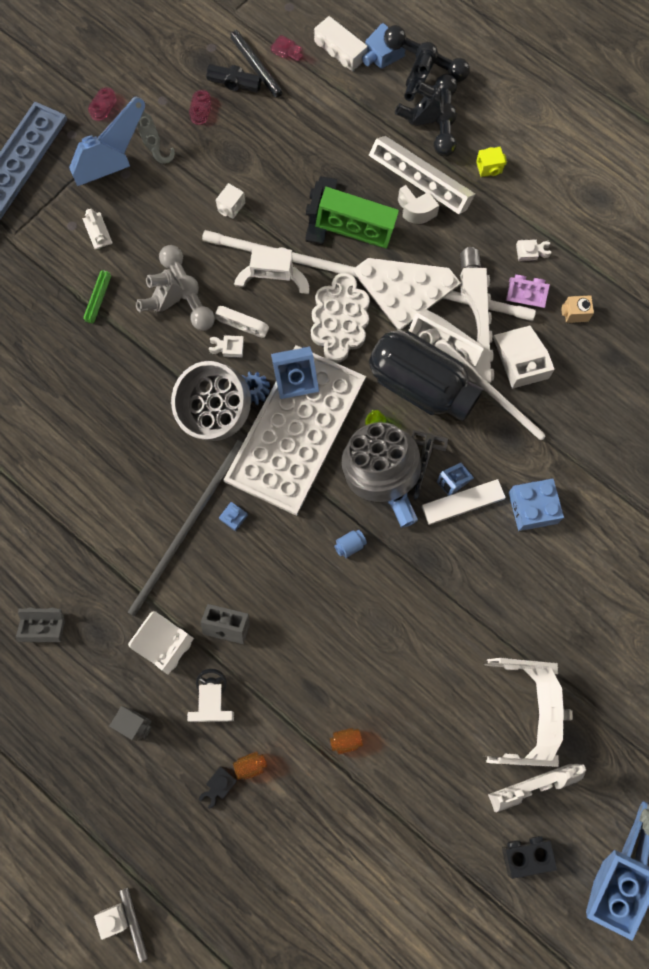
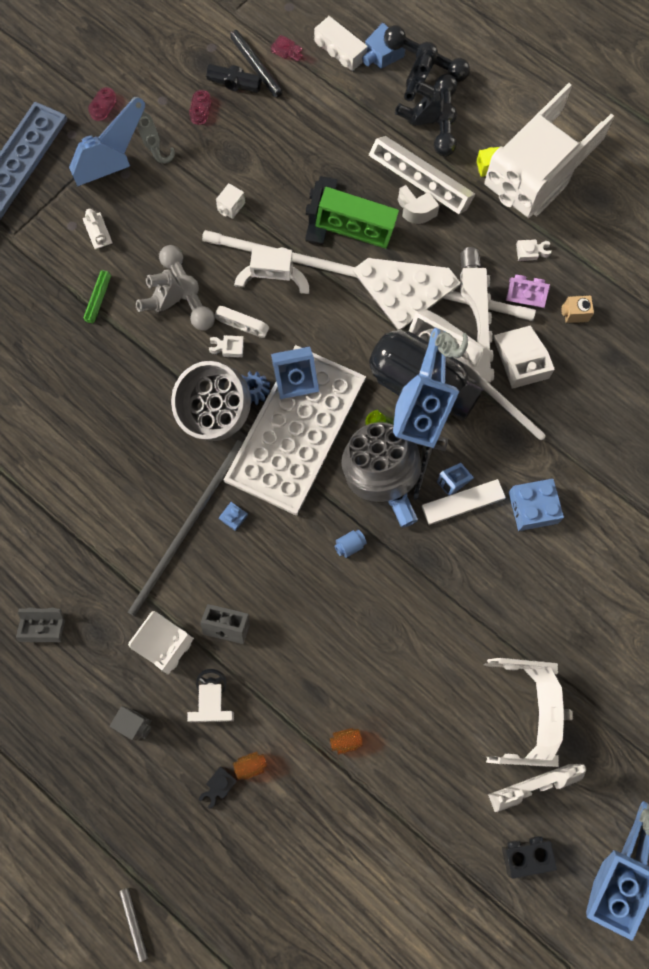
white brick [94,903,129,940] -> none
white plate [311,273,370,363] -> none
none -> medium blue slope [393,328,468,448]
none -> white piece [484,83,614,218]

